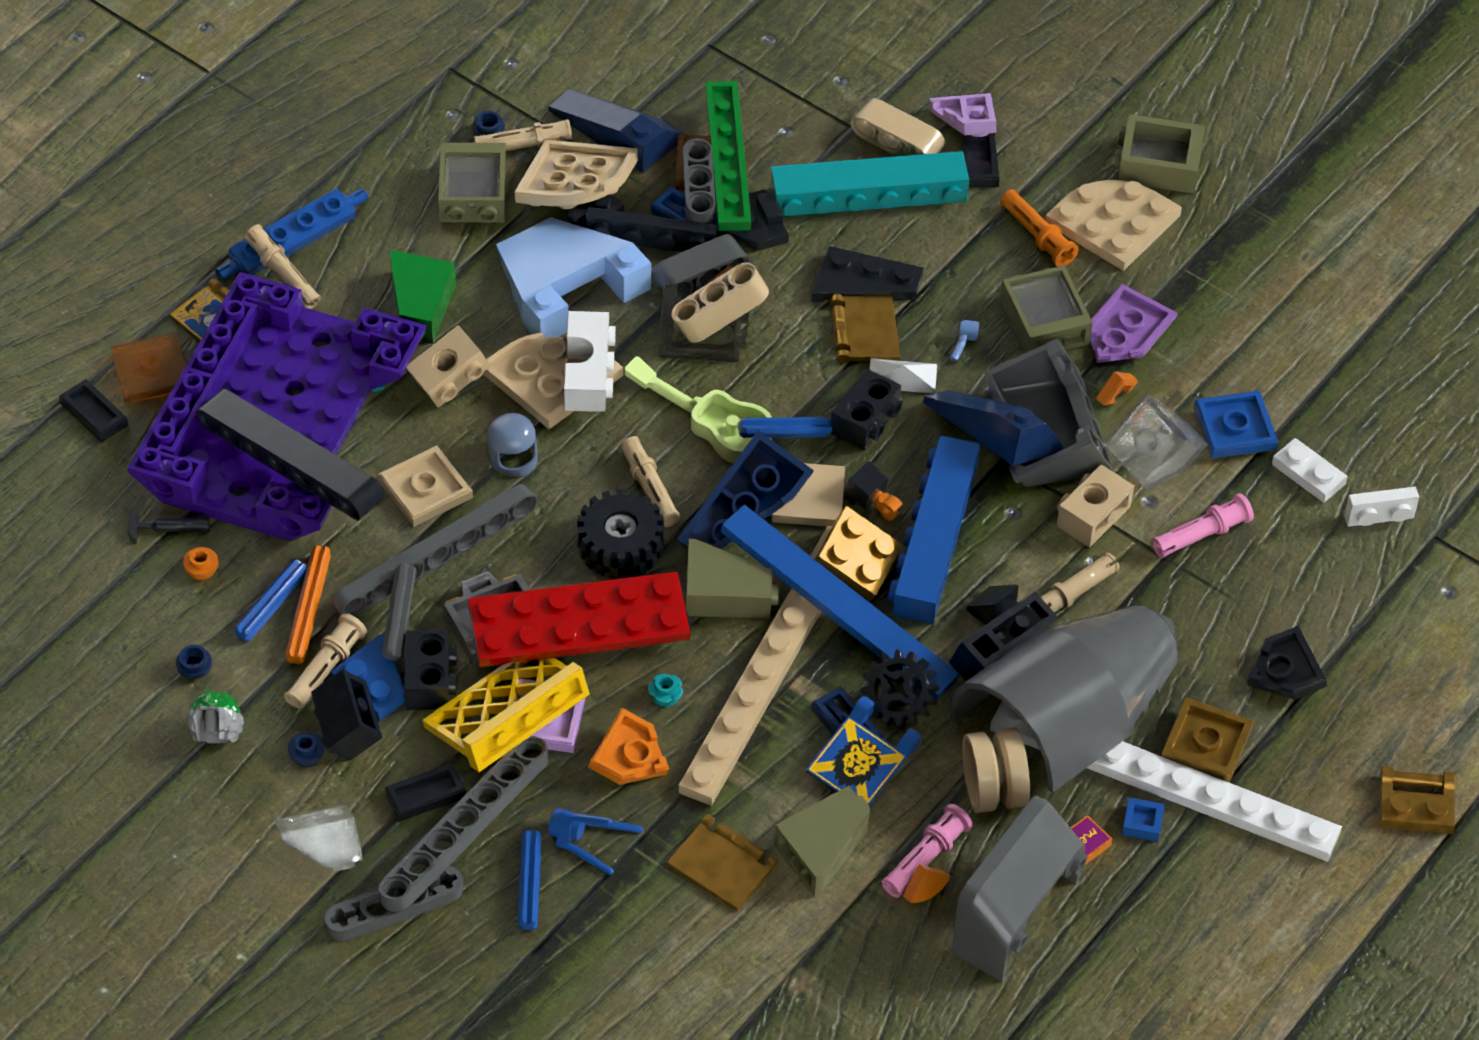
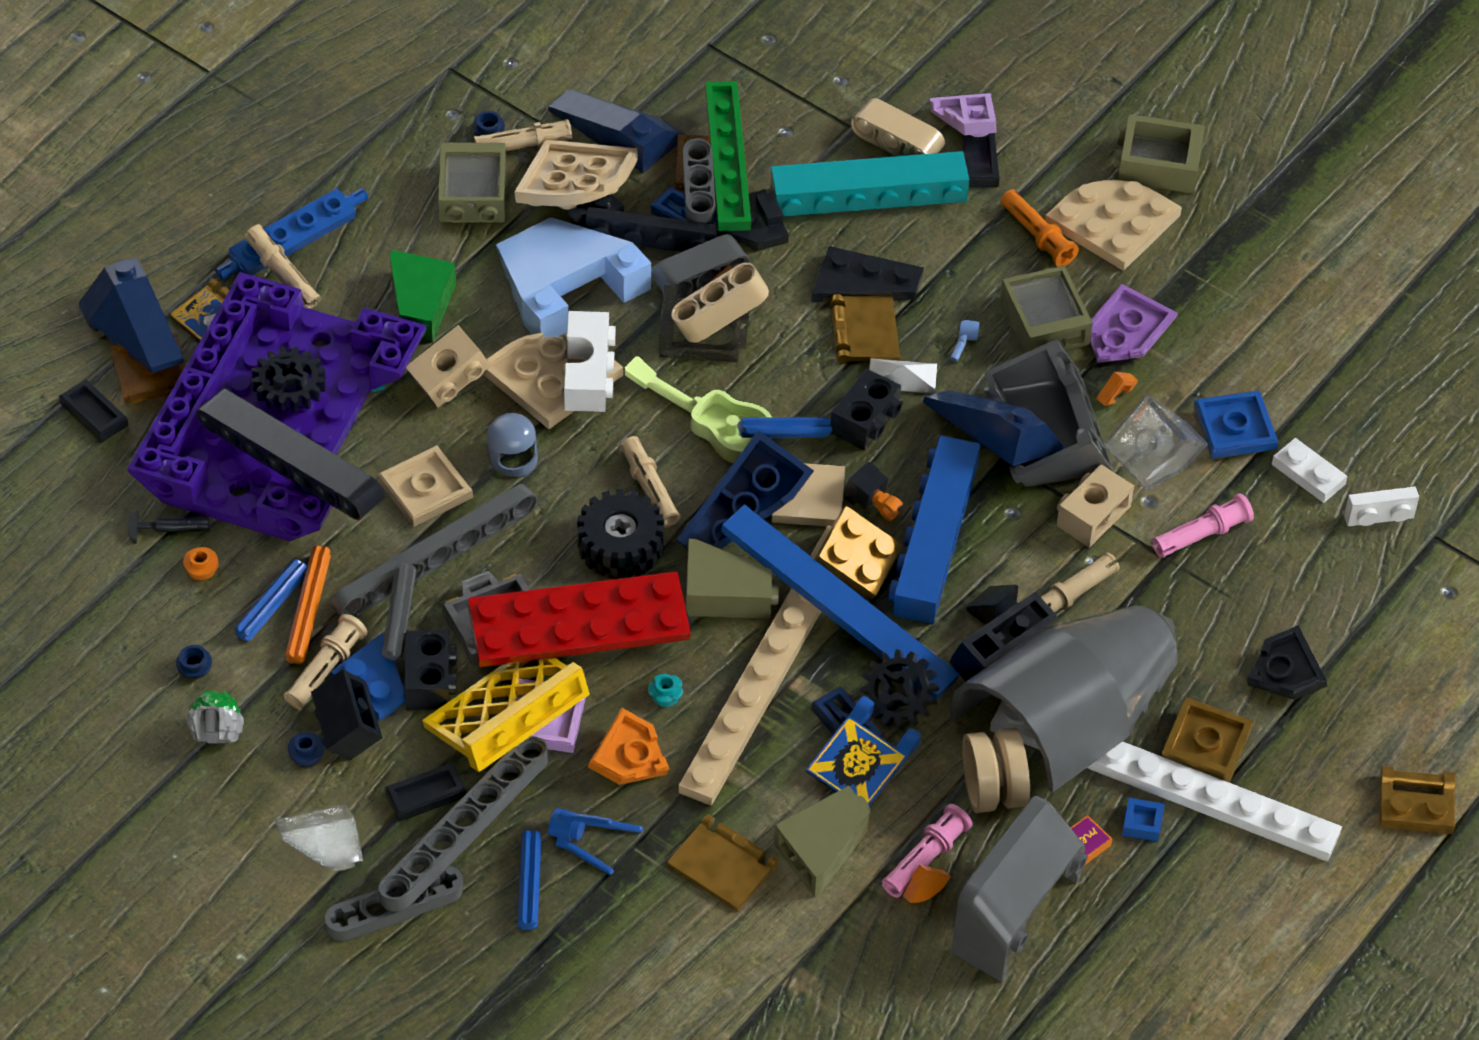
none -> dark blue wedge [78,257,184,373]
none -> black gear [252,347,326,413]

